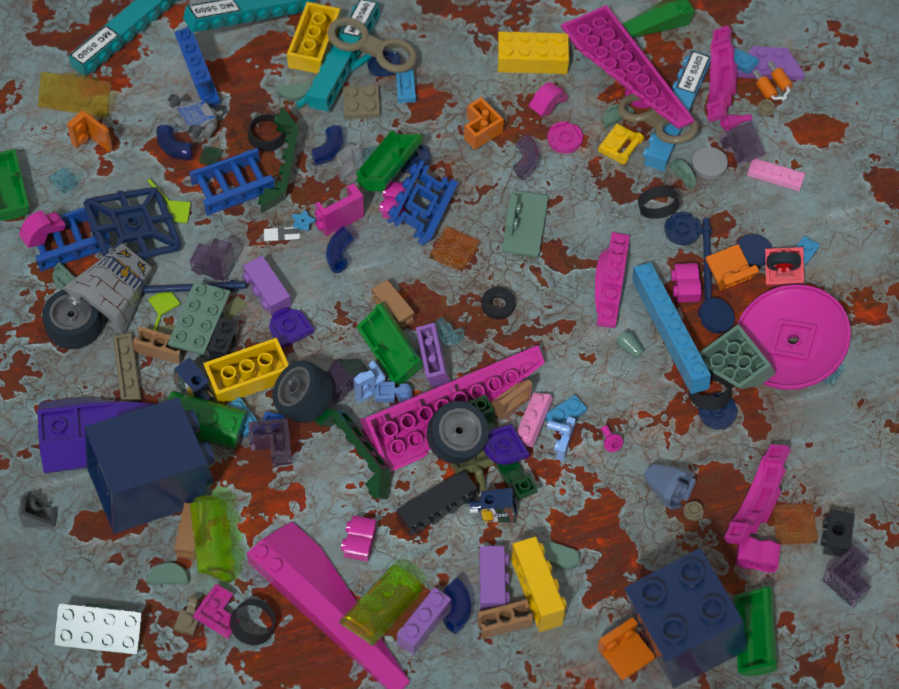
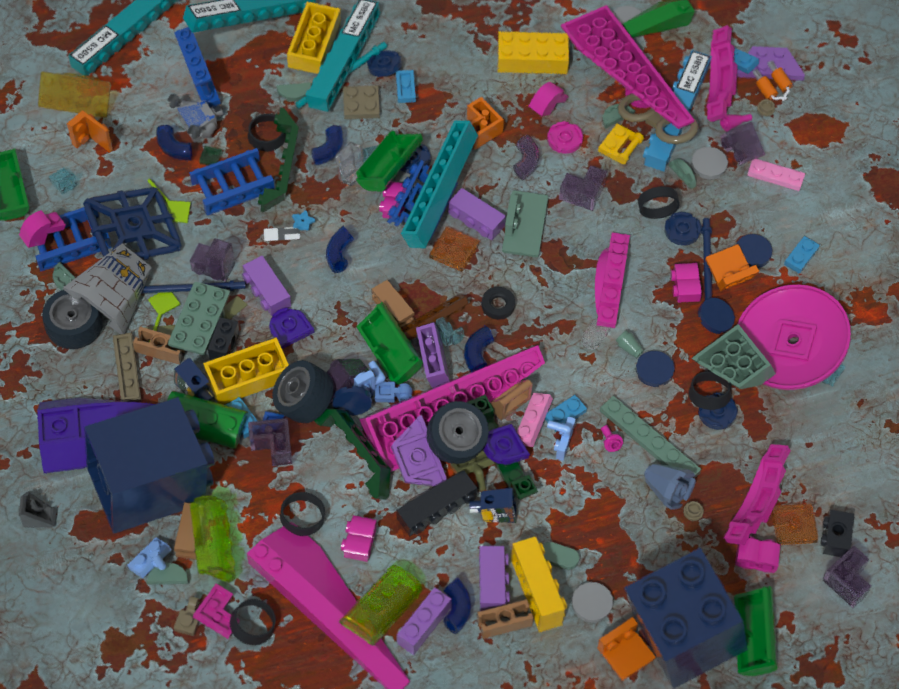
bracket [54,602,142,654] -> none
dark pink panel [314,183,364,236] -> none
dark tan bar [327,17,417,73] -> none
dark azure brick [632,262,711,394] -> none
coral plate [765,247,804,287] -> none
none -> light blue plate [127,537,171,579]
none -> black tyre [280,492,325,536]
none -> dark blue tile [333,386,372,416]
none -> medium lavender wing [391,415,447,487]
none -> teal brick [401,120,478,249]
none -> reddish brown plate [401,294,469,340]
none -> medium lavender brick [448,188,506,240]
none -> clear blue cylinder [464,326,494,372]
none -> clear purple brick [559,165,607,211]
none -> light grey tile [572,582,613,623]
none -> sand green plate [600,396,702,479]
none -> dark blue tile [636,351,675,387]

